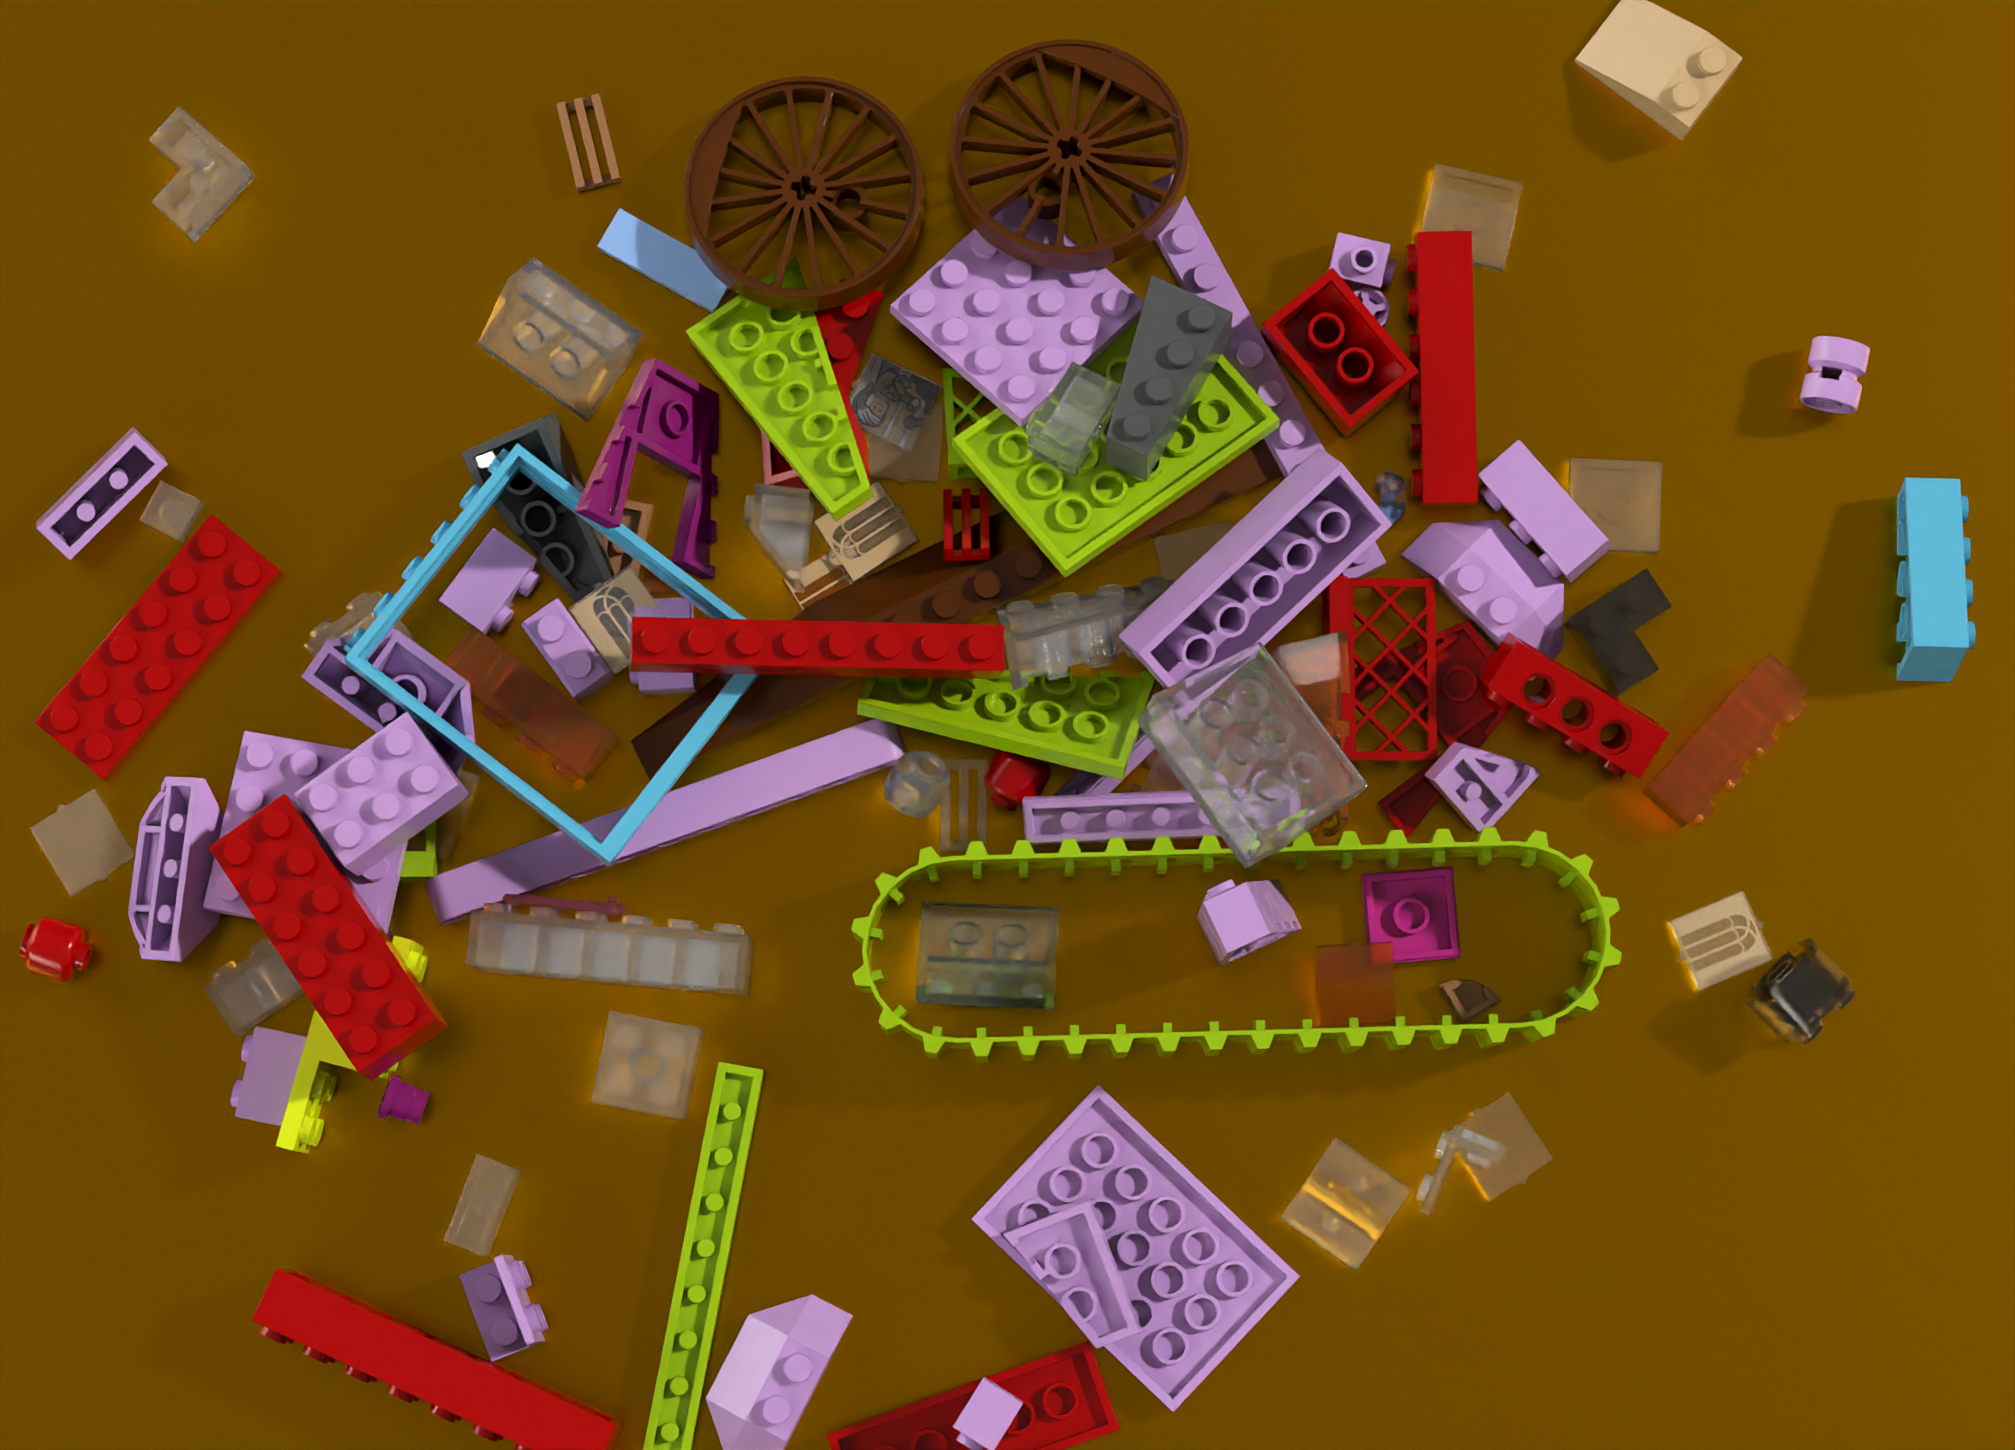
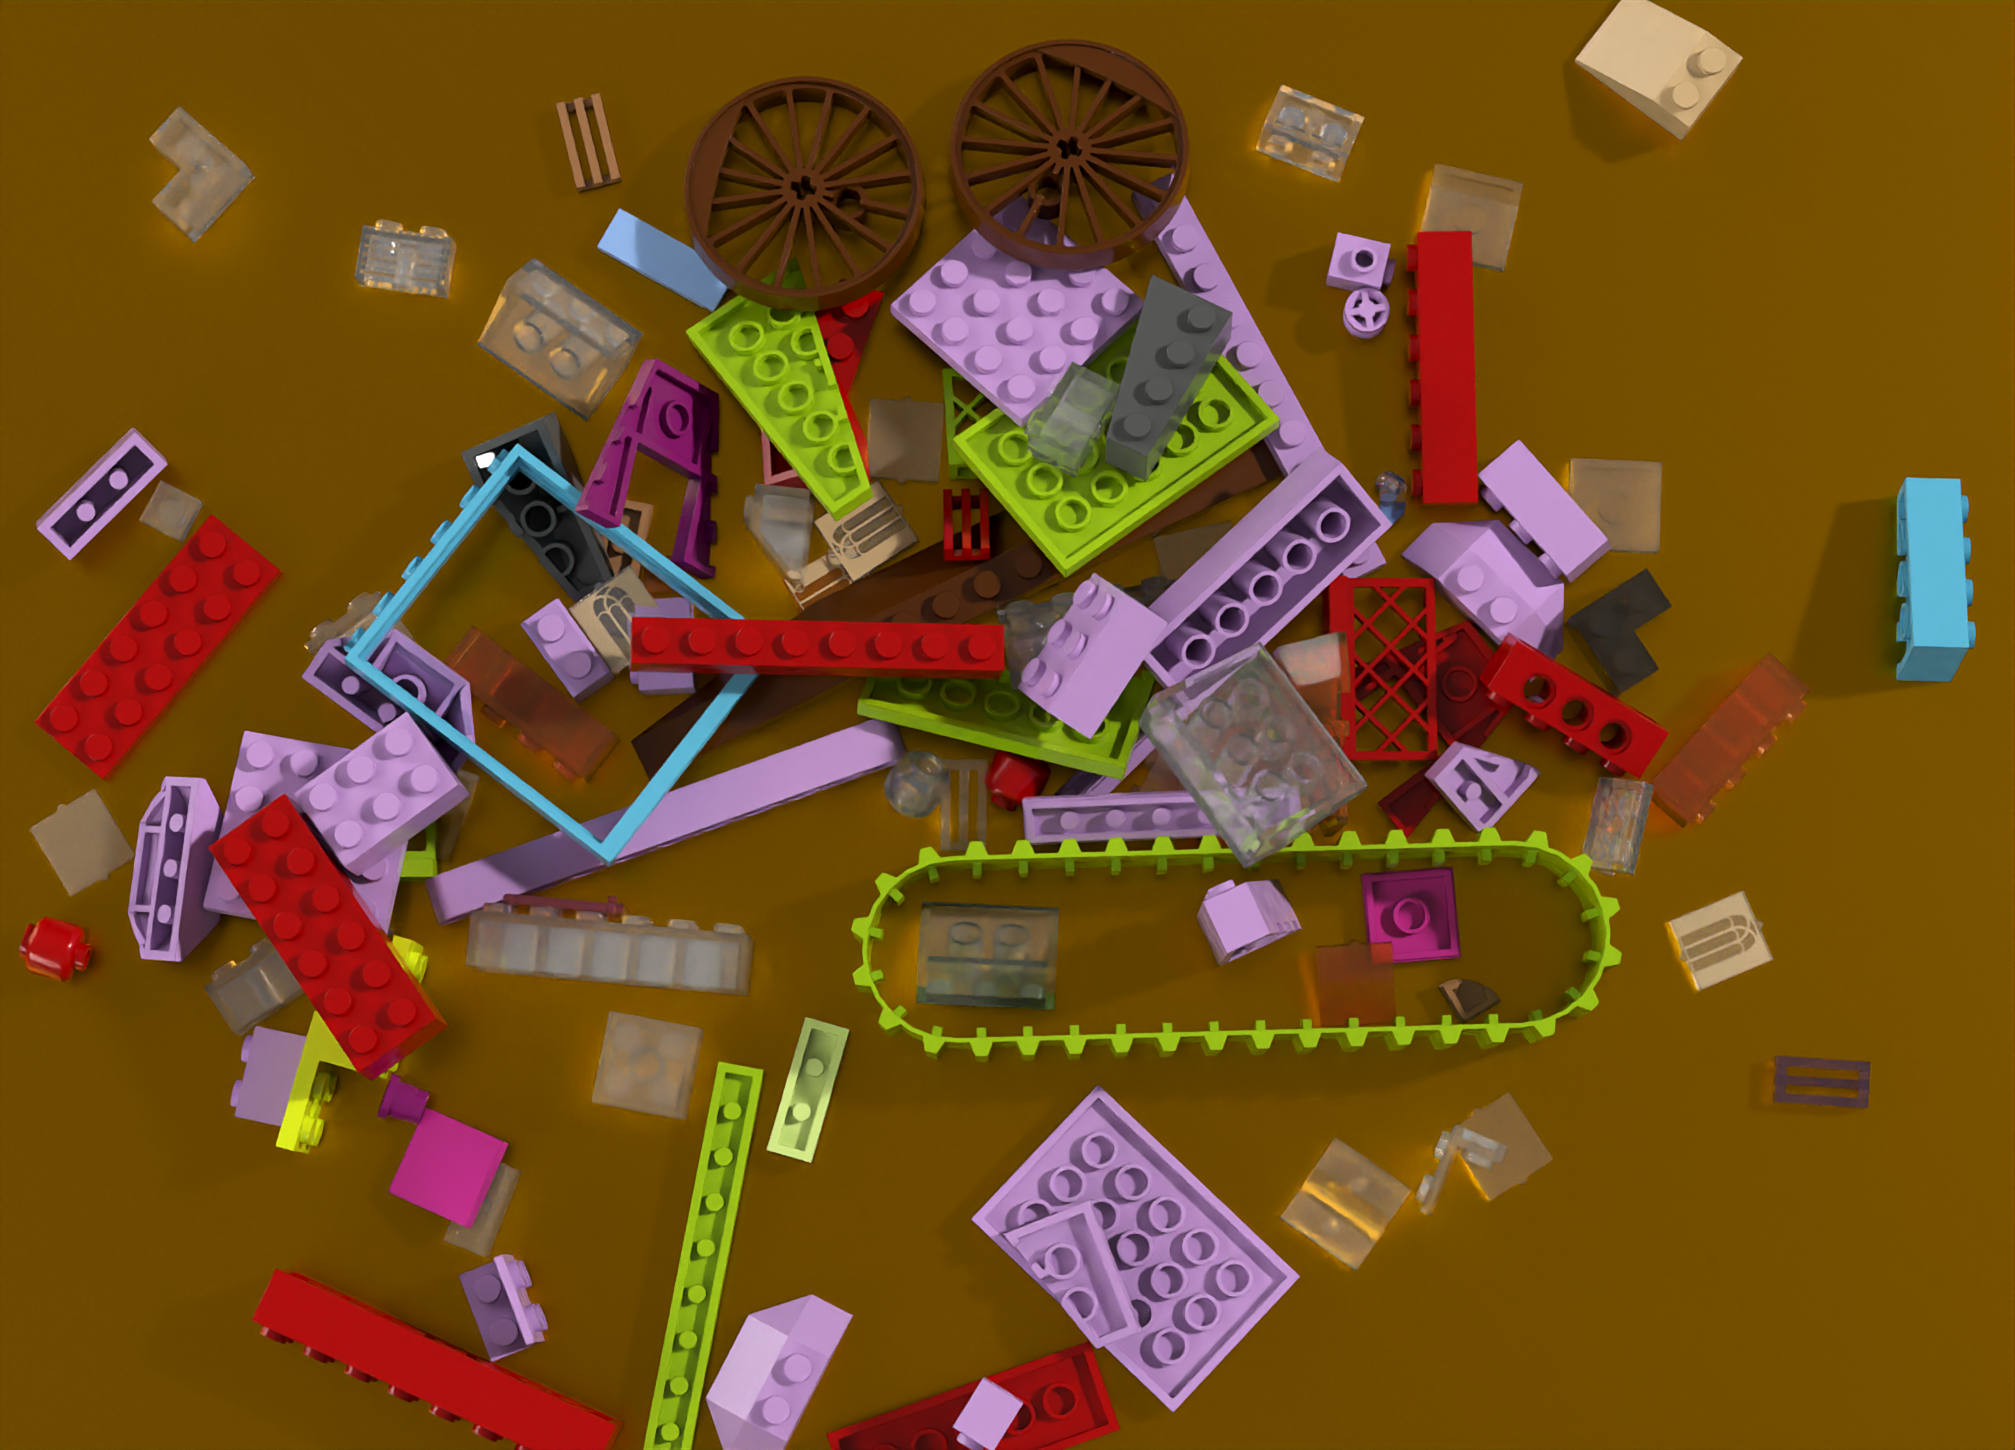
lavender brick [439,528,541,638] -> none
clear piece [849,352,943,453] -> none
red slope [1260,268,1420,438] -> none
clear smoke brick [1745,938,1856,1044] -> none
lavender wheel [1799,336,1870,414] -> none
none -> clear brick [355,220,457,298]
none -> dark pink tile [388,1107,508,1229]
none -> yellowish green plate [767,1017,850,1163]
none -> lavender brick [1017,573,1168,739]
none -> clear bracket [1256,84,1365,182]
none -> clear bracket [1582,777,1654,876]
none -> tile [1773,1056,1870,1109]

